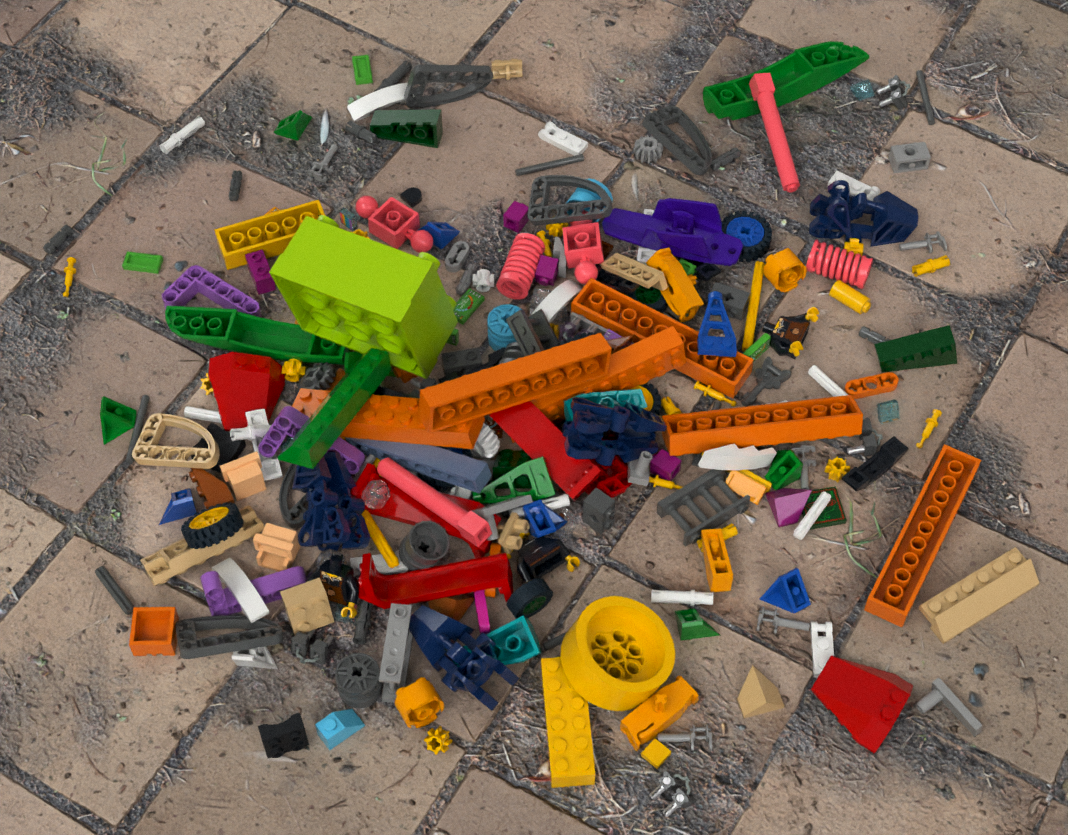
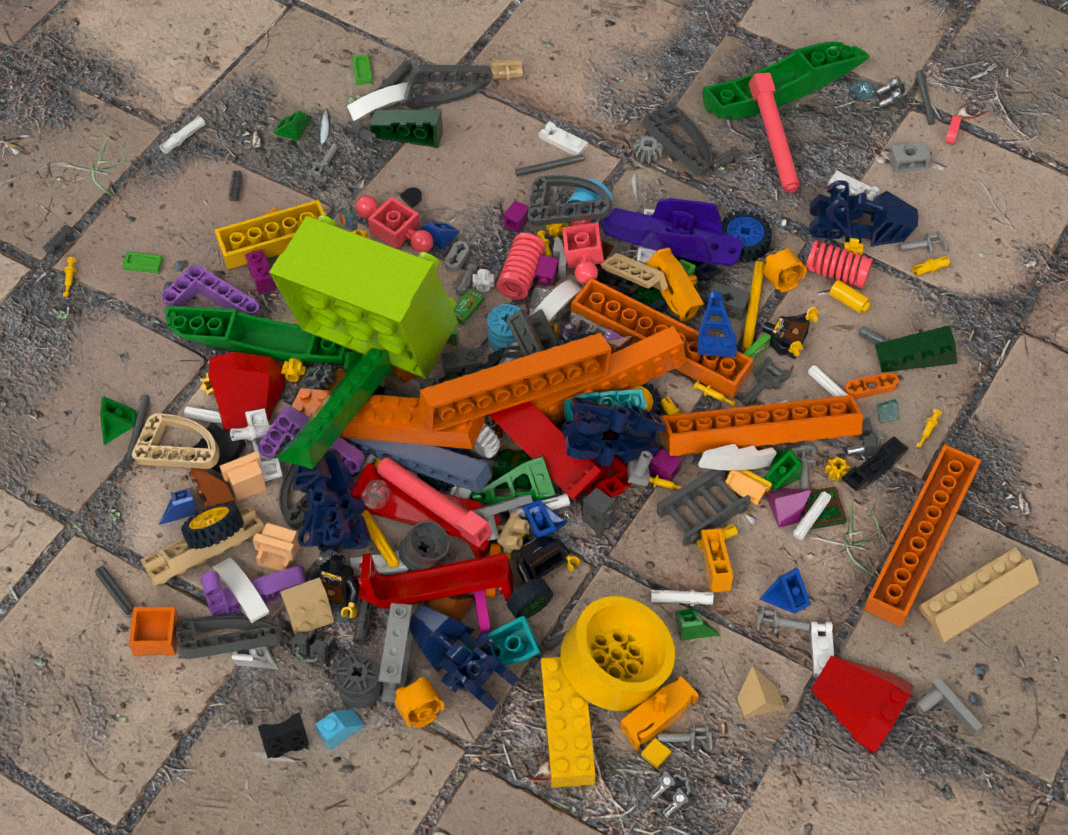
yellow gear [424,726,453,755] -> none
none -> coral beam [945,115,961,144]

